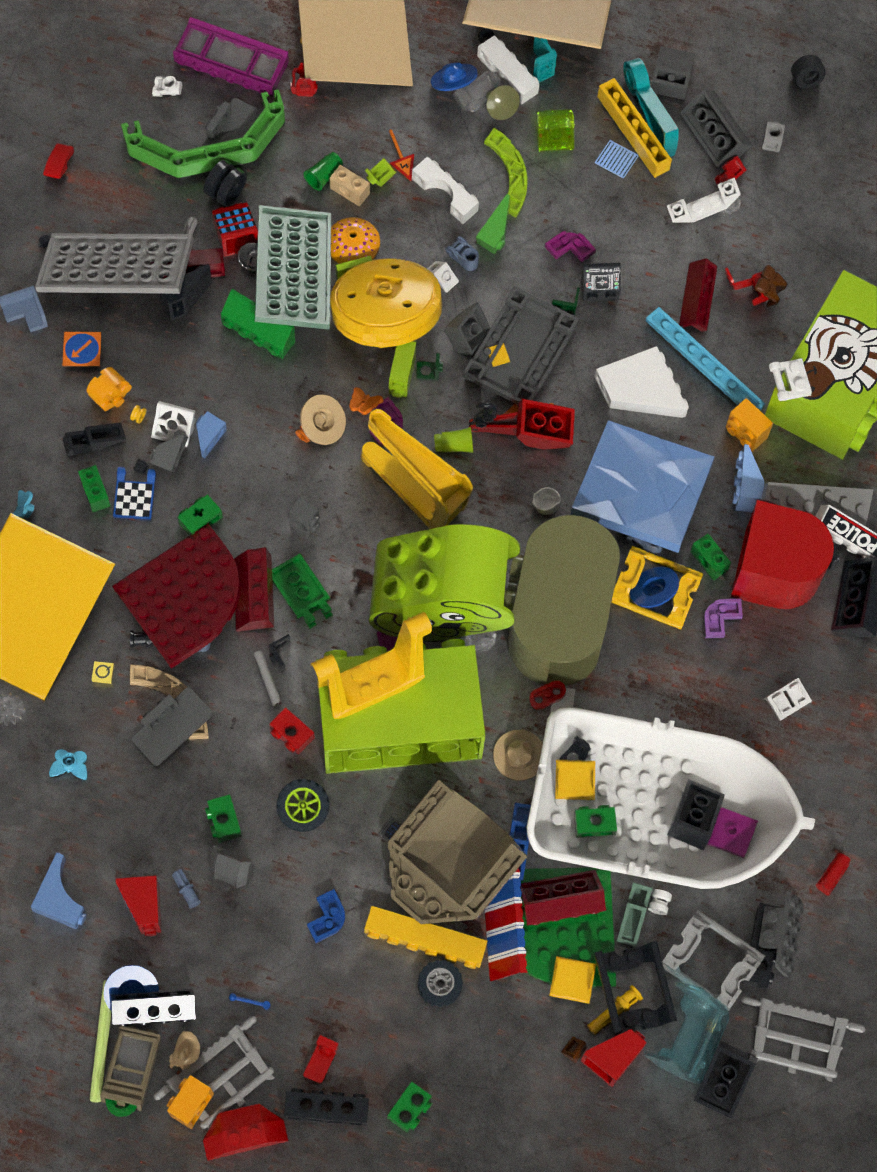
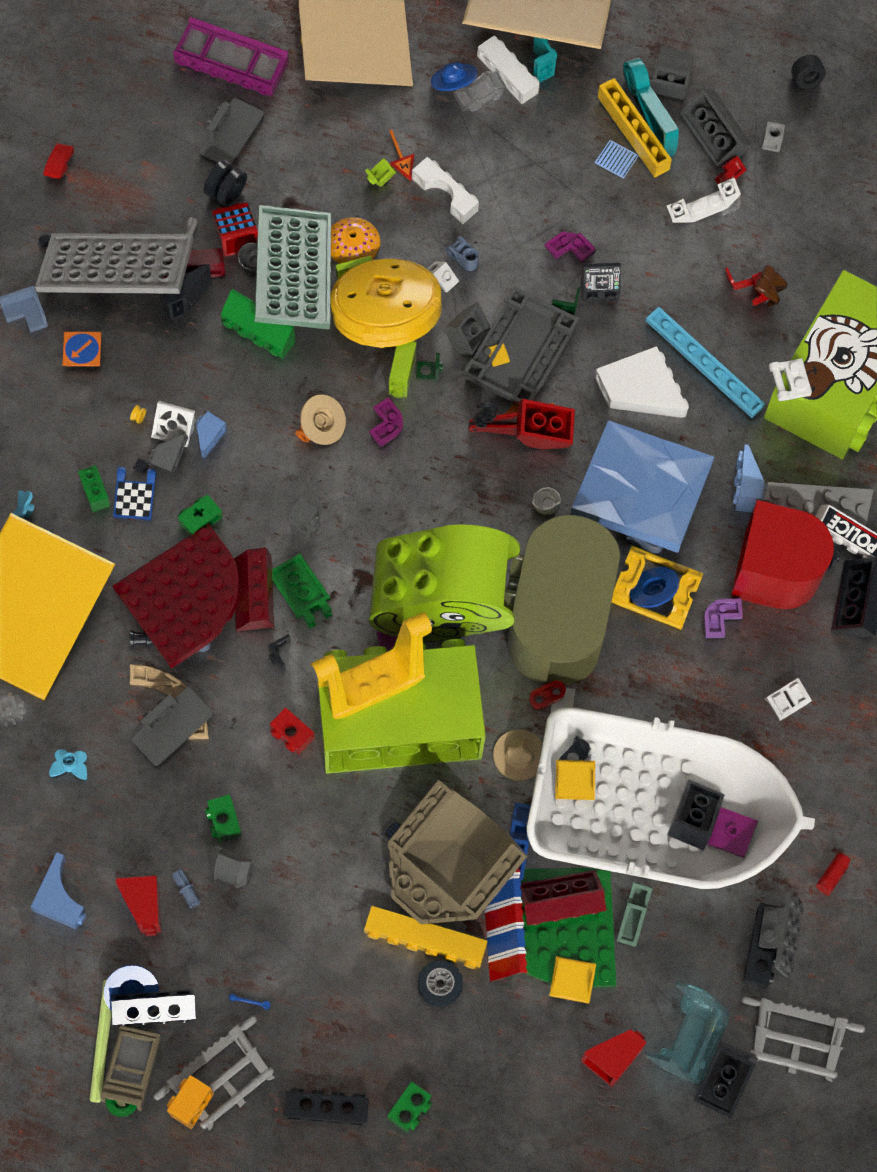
black slope [63,423,126,456] -> none
light orange brick [86,367,132,411] -> none
light yellow tile [92,661,114,684] -> none
bright green piece [121,89,285,178] -> none
white plate [152,76,183,97] -> none
tan hat [169,1031,200,1070] -> none
red wedge [203,1104,288,1161] -> none
light grey piece [254,650,282,707] -> none
black wheel [277,779,329,832] -> none
red piece [290,62,318,97] -> none
green plant [303,152,343,191] -> none
red bracket [303,1035,339,1084] -> none
blue plate [307,889,345,944] -> none
tan brick [330,165,370,207] -> none
orange animal [349,387,384,415] -> none
yellow piece [361,409,473,529] -> none
lime plant [434,427,473,453] -> none
clear gear [466,631,497,651] -> none
bright green slope [476,194,510,254] -> none
black plate [478,28,495,44] -> none
lime tile [484,128,528,218] -> none
olive dish [486,85,520,120] -> none
clear neon green slope [536,109,574,151] -> none
reddish brown slope [561,1036,587,1063] -> none
green brick [574,805,617,838] -> none
yellow pin [587,985,643,1035] -> none
black piece [594,941,677,1035] -> none
white wheel [648,889,672,915] -> none
light grey piece [662,910,765,1012] -> none
dark red panel [679,258,718,332] -> none
green brick [690,534,731,581] -> none
light orange brick [726,398,773,452] -> none

